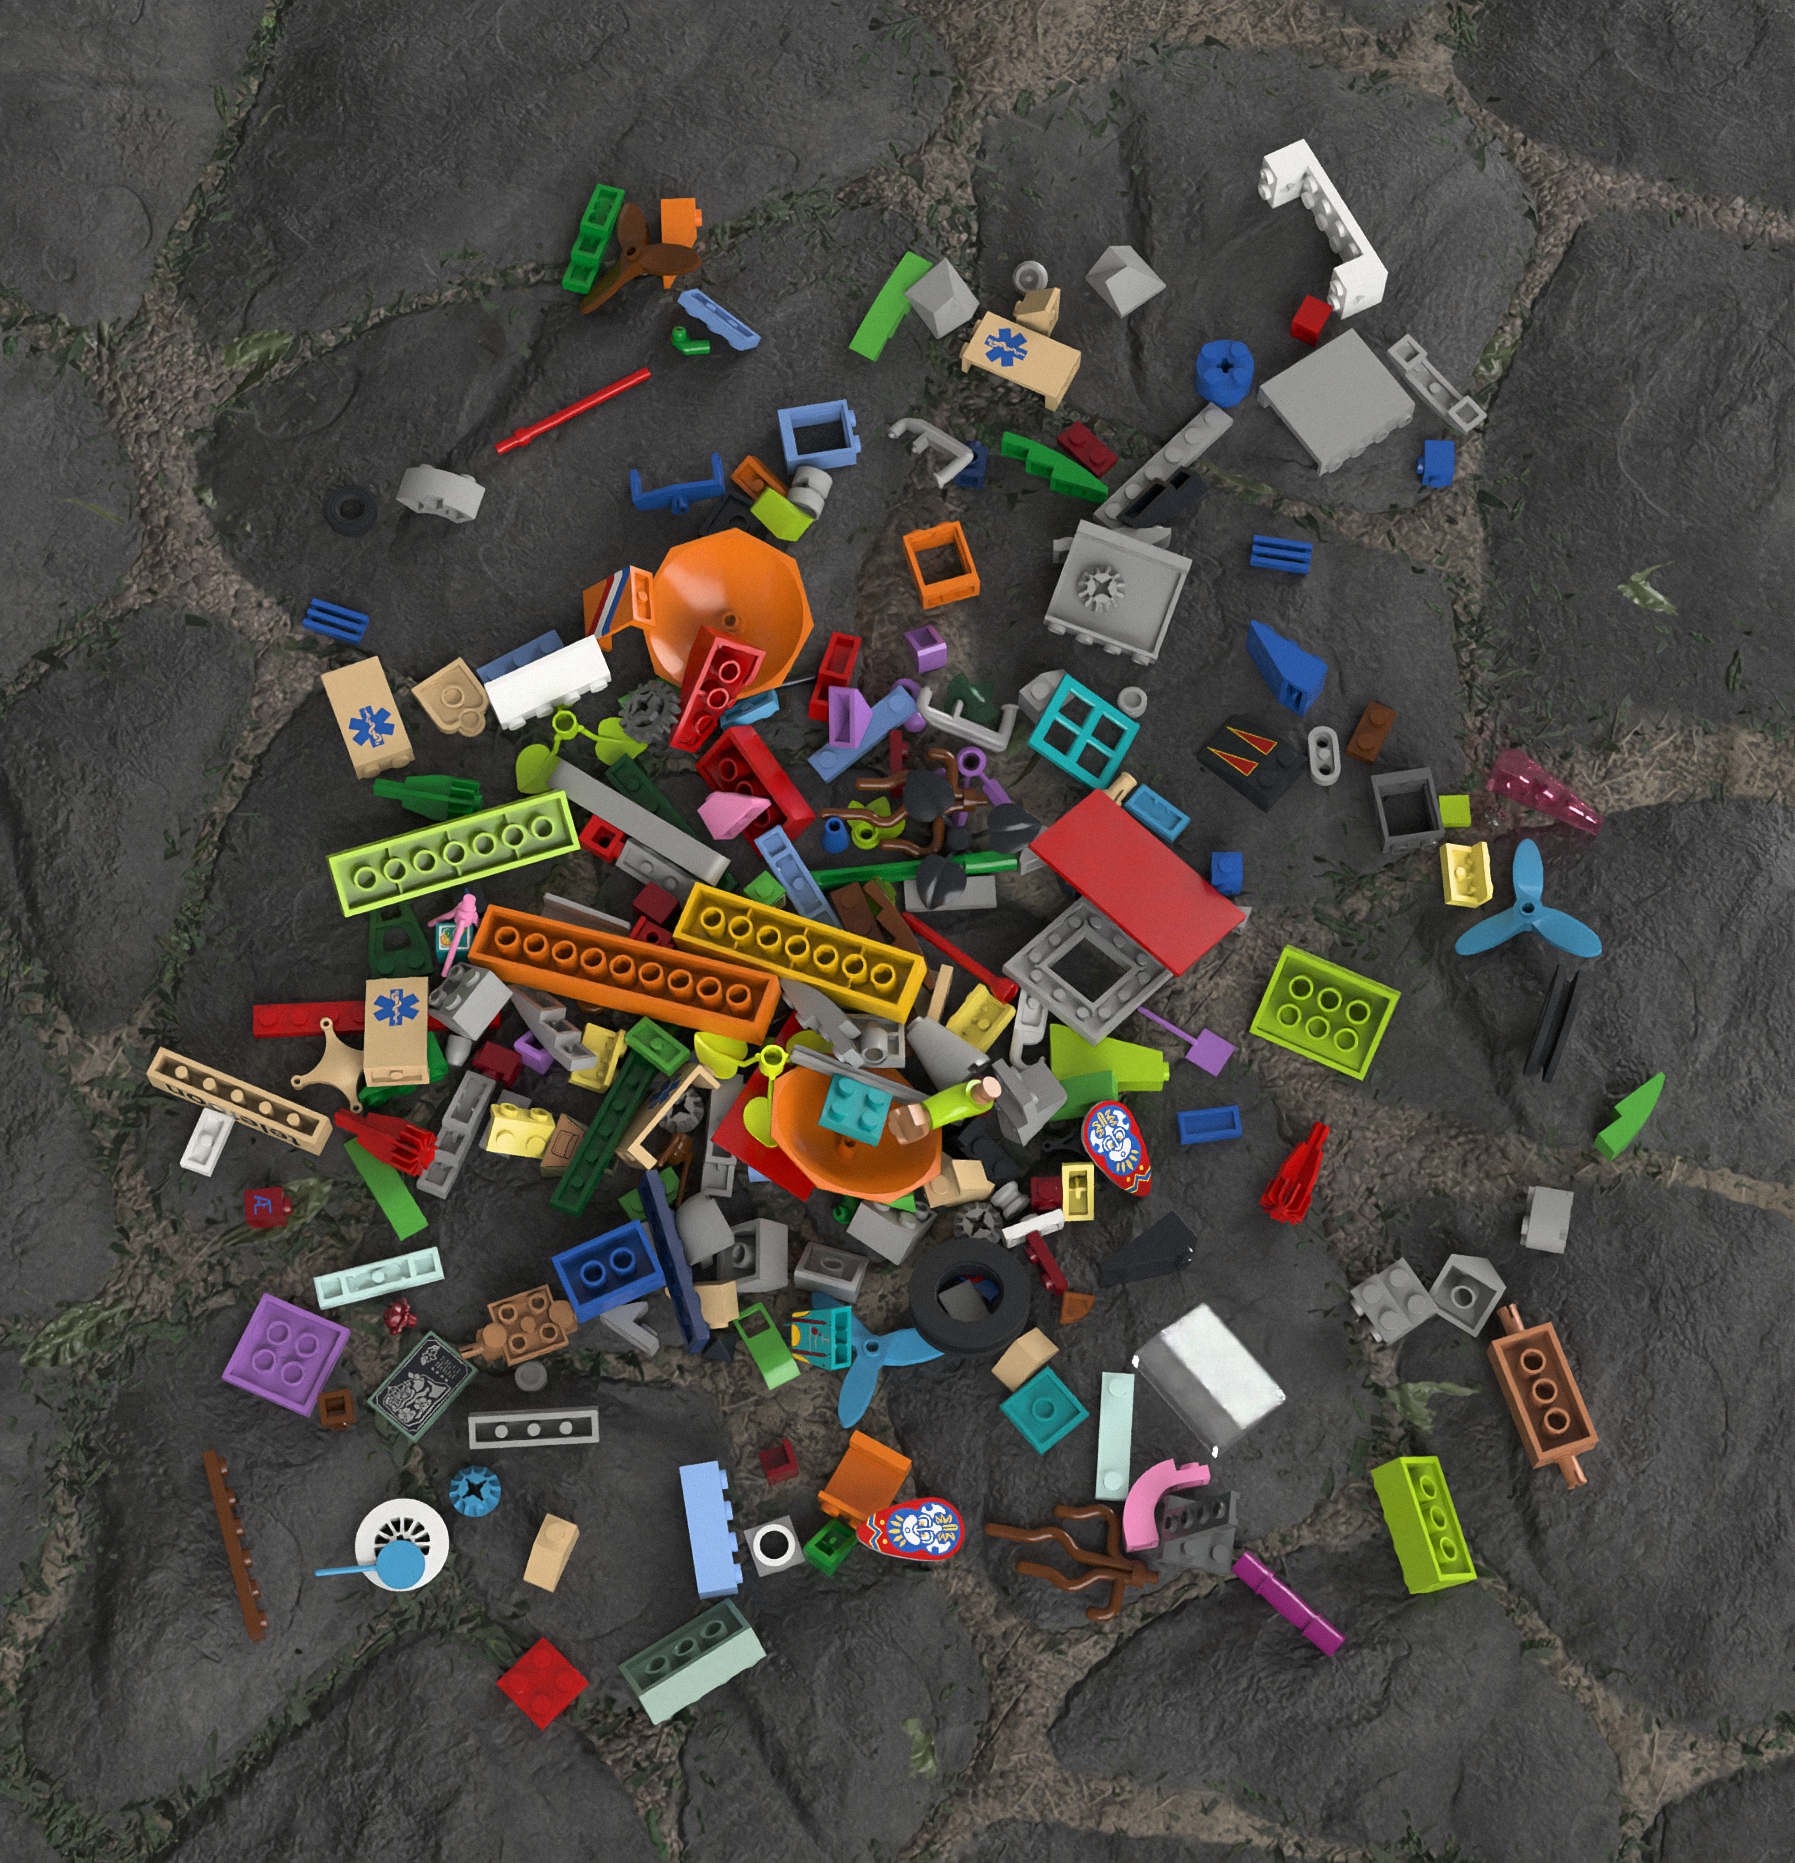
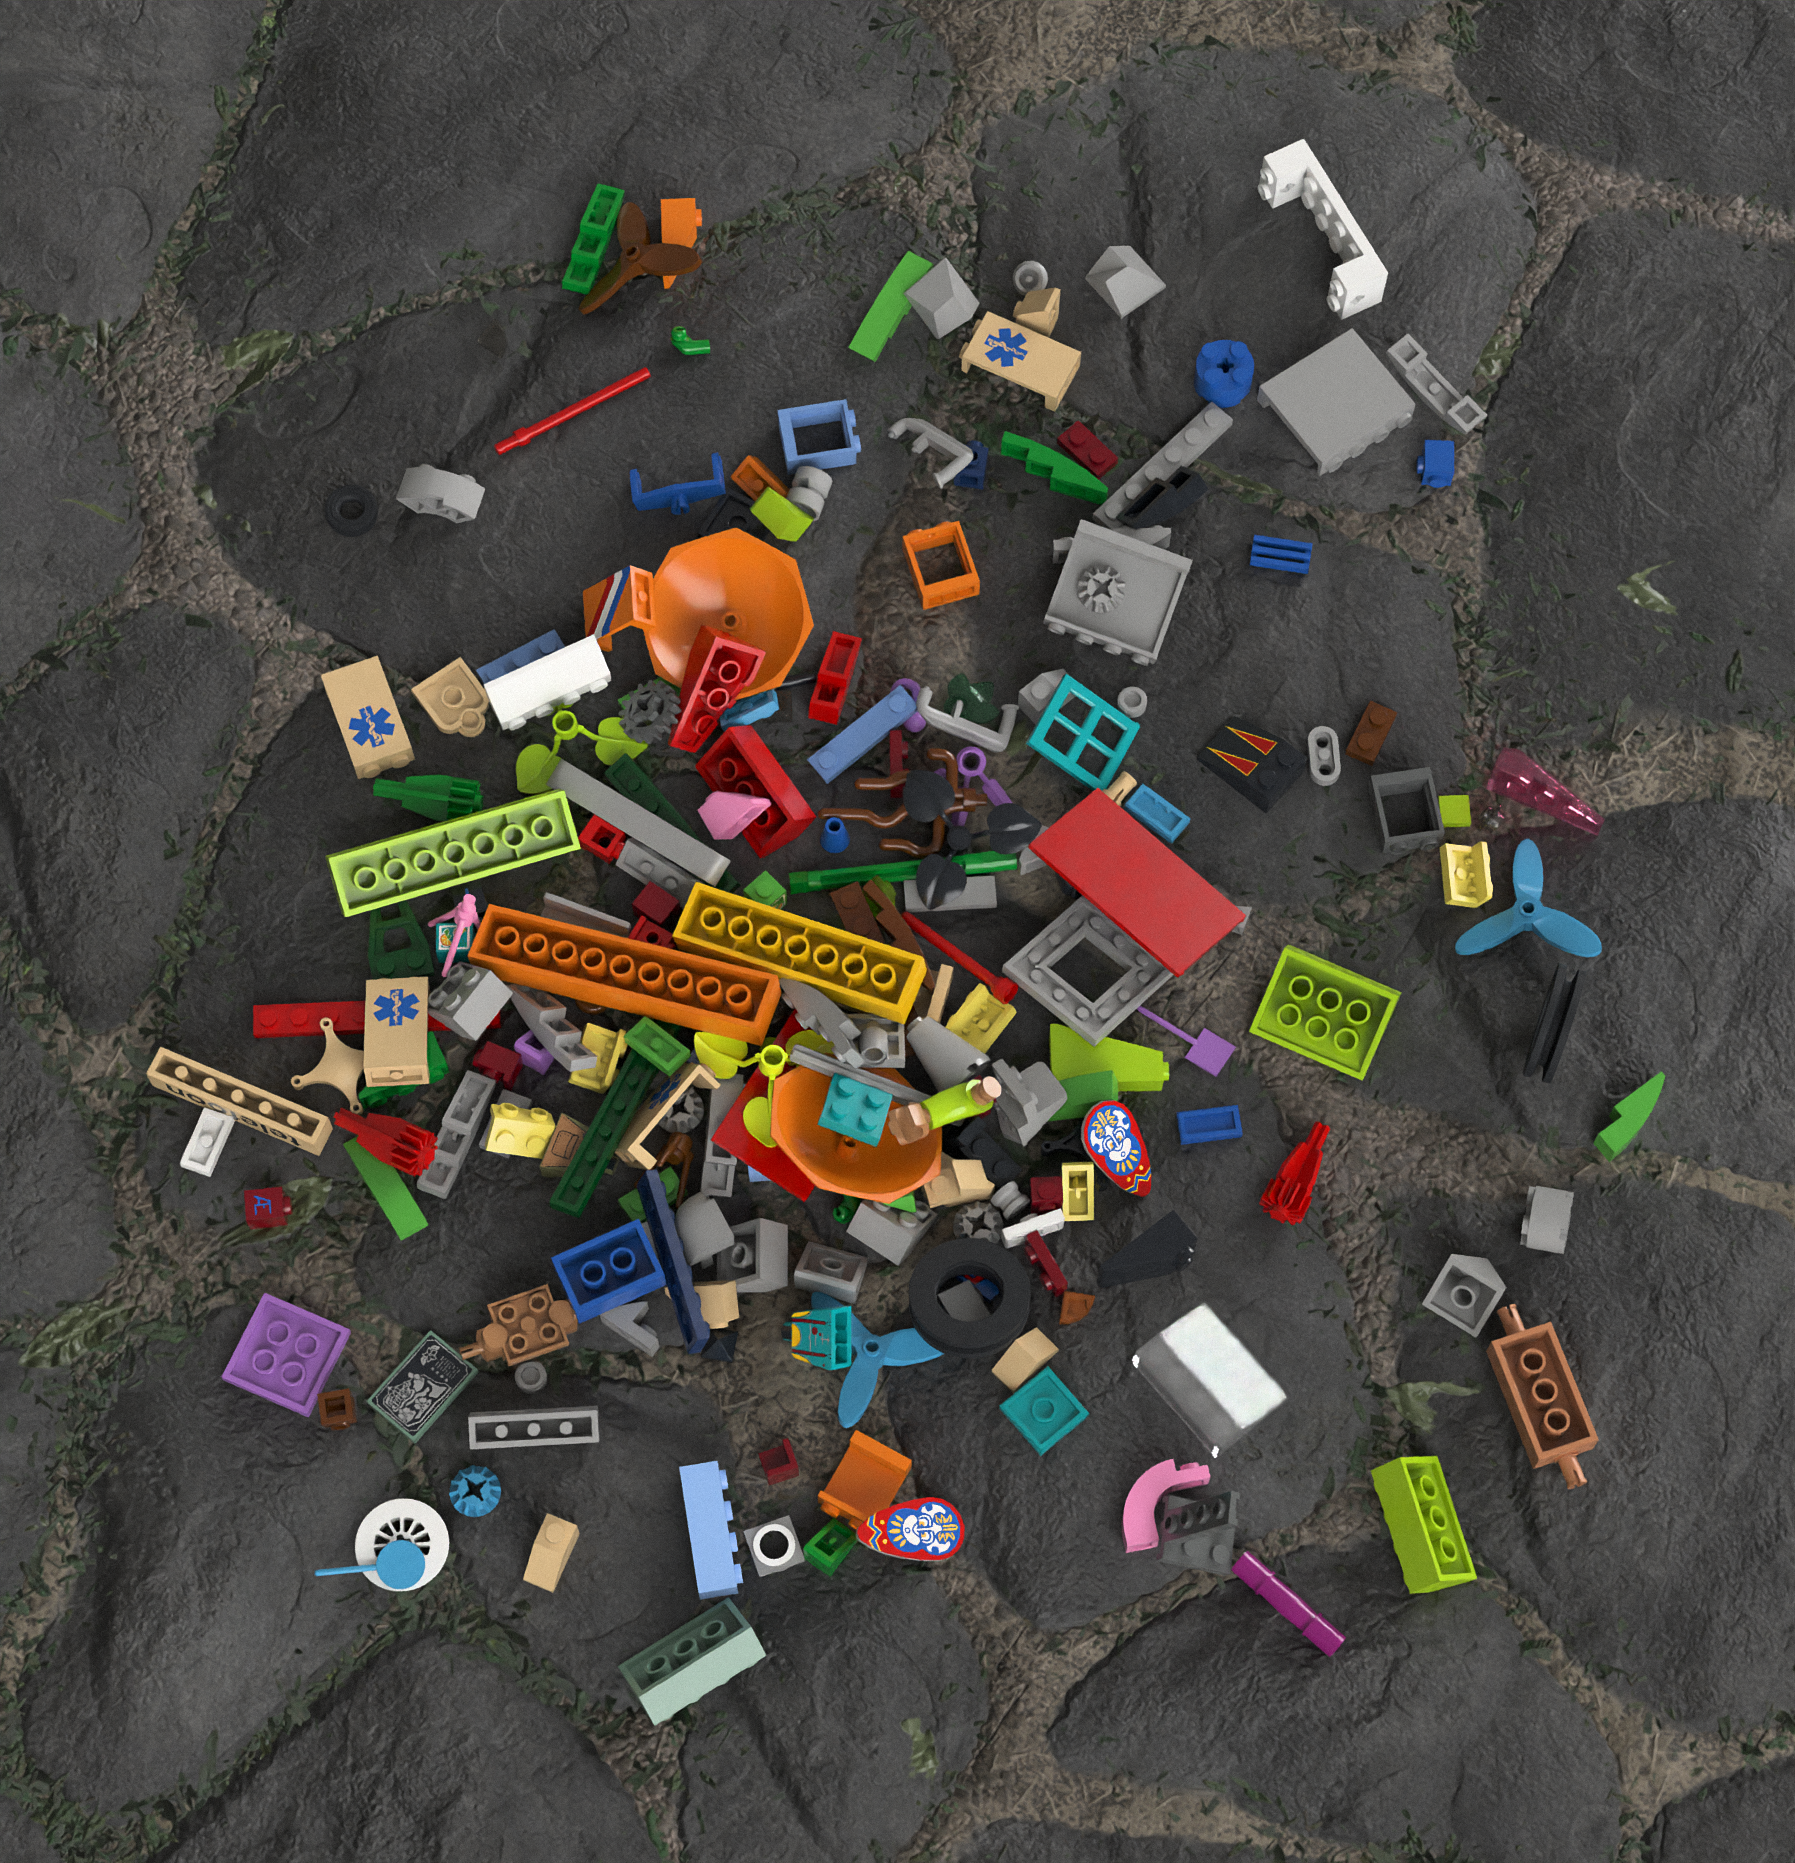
reddish brown plate [202,1449,269,1643] -> none
blue tile [302,598,369,645] -> none
light aqua plate [313,1246,445,1310] -> none
dark red plant [383,1297,417,1335] -> none
light grey hose [445,1035,473,1067] -> none
red plate [496,1637,589,1731] -> none
medium blue plate [677,289,761,351] -> none
bright green piece [732,1302,801,1390] -> none
medium blue plate [754,824,844,930] -> none
medium lavender slope [829,686,873,749] -> none
lime plate [846,796,906,850] -> none
medium lavender slope [903,624,947,674] -> none
reddish brown plant [983,1504,1159,1621] -> none
white plate [1009,988,1049,1072] -> none
light aqua plate [1095,1372,1134,1502] -> none
blue brick [1209,852,1243,895] -> none
blue slope [1245,619,1328,718] -> none
red panel [1289,295,1332,347] -> none
light grey plate [1349,1257,1440,1346] -> none

